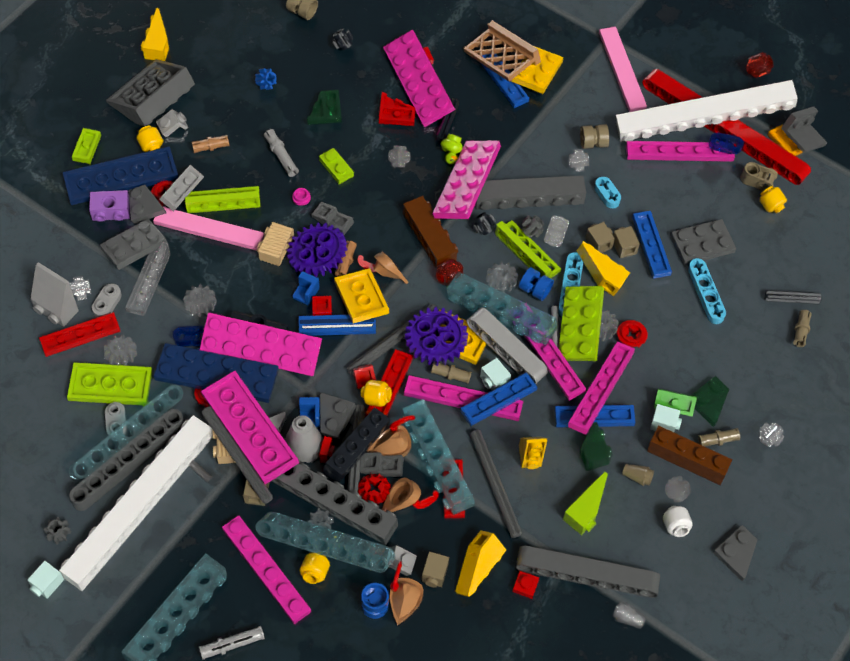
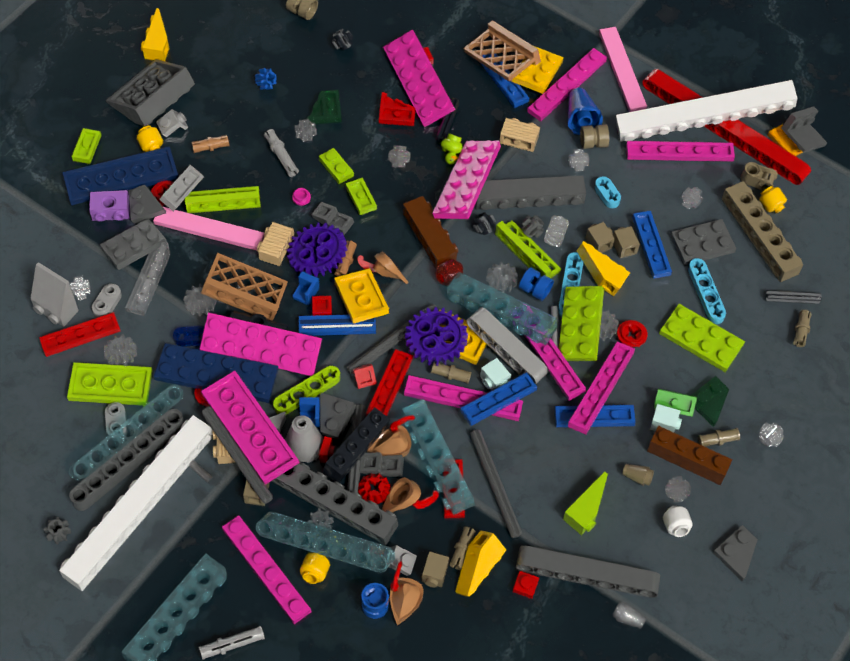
light aqua brick [28,561,64,599] -> none
yellow head [361,380,392,407] -> none
yellow slope [519,437,547,469] -> none
clear green slope [580,422,613,471] -> none
clear blue beam [709,133,744,154] -> none
clear red head [746,52,773,78] -> none
none -> medium nougat fence [201,253,288,321]
none -> lime beam [273,366,340,414]
none -> clear gear [295,119,317,142]
none -> lime plate [346,178,377,215]
none -> dark tan pin [449,527,476,570]
none -> tan brick [500,118,540,152]
none -> dark pink plate [527,48,607,122]
none -> blue cone [567,88,603,135]
none -> lime plate [659,304,745,373]
none -> clear gear [681,187,704,209]
none -> dark tan brick [722,181,803,282]

